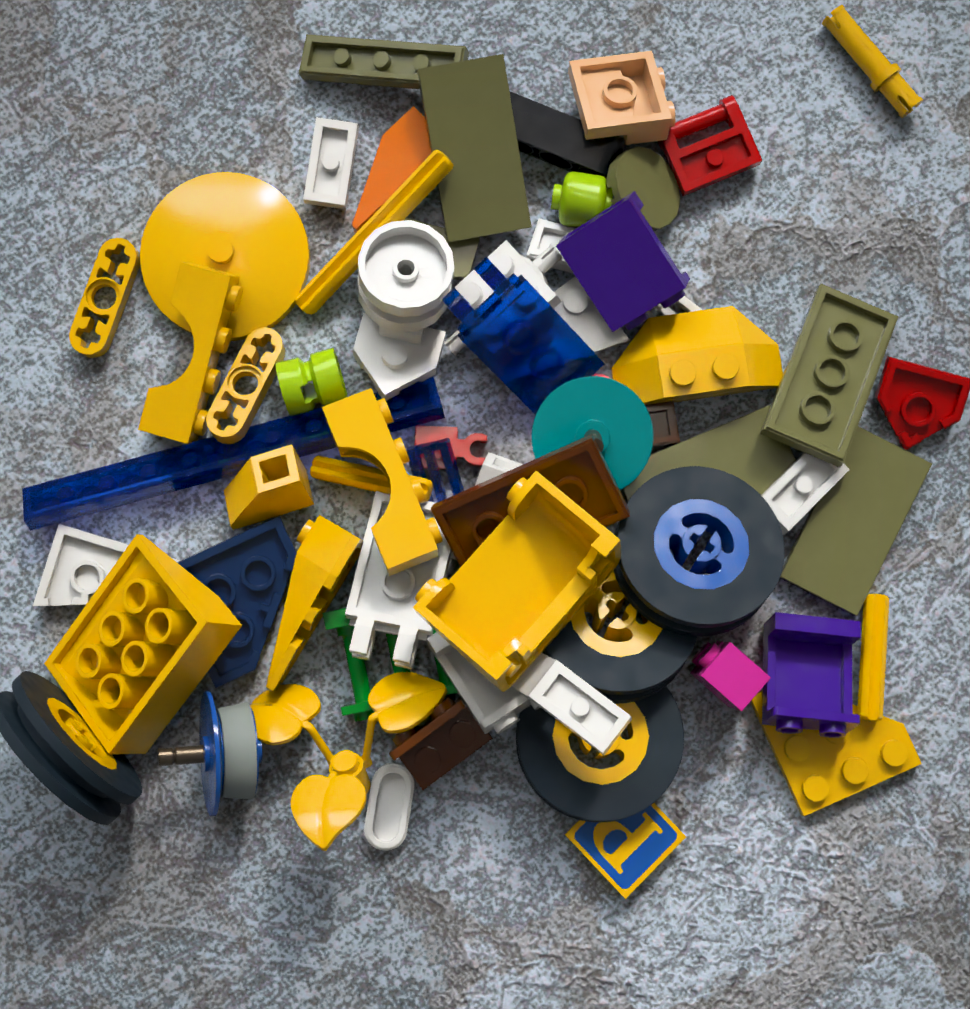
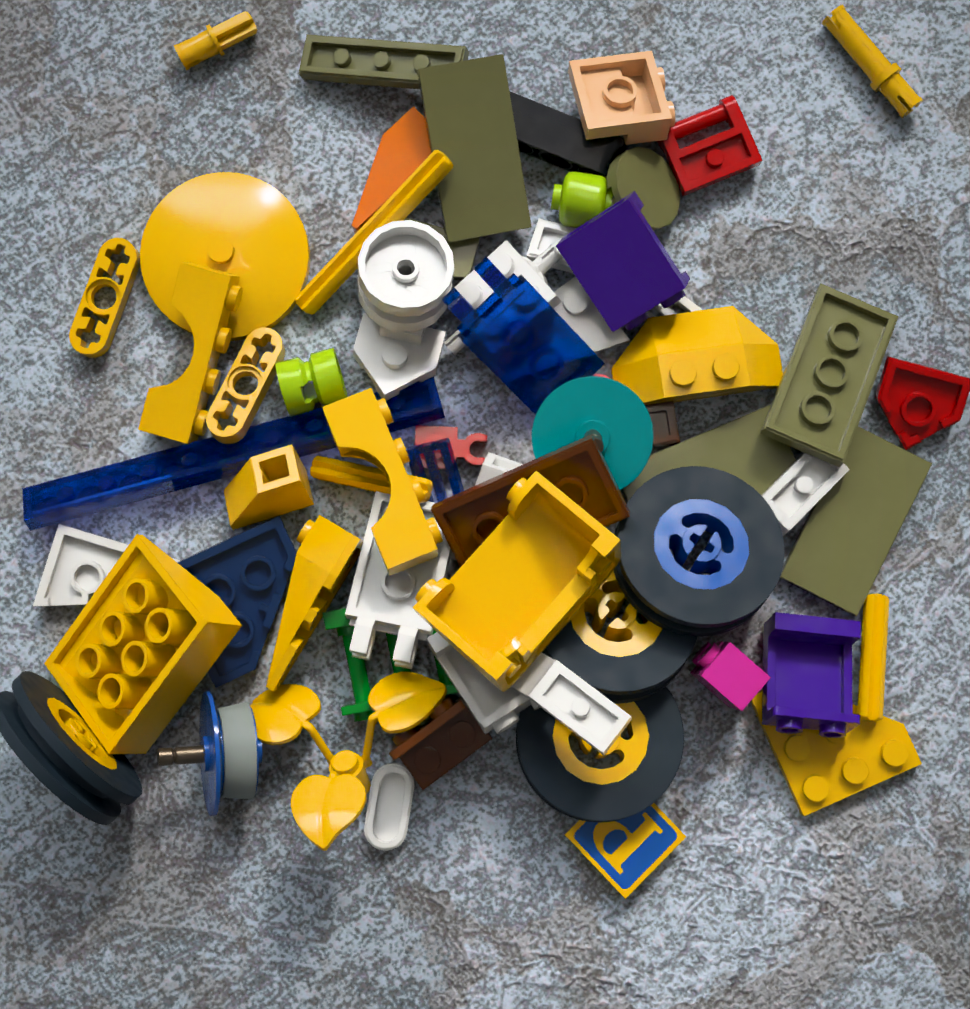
white plate [303,117,359,210] -> none
none -> yellow axle [174,12,257,71]

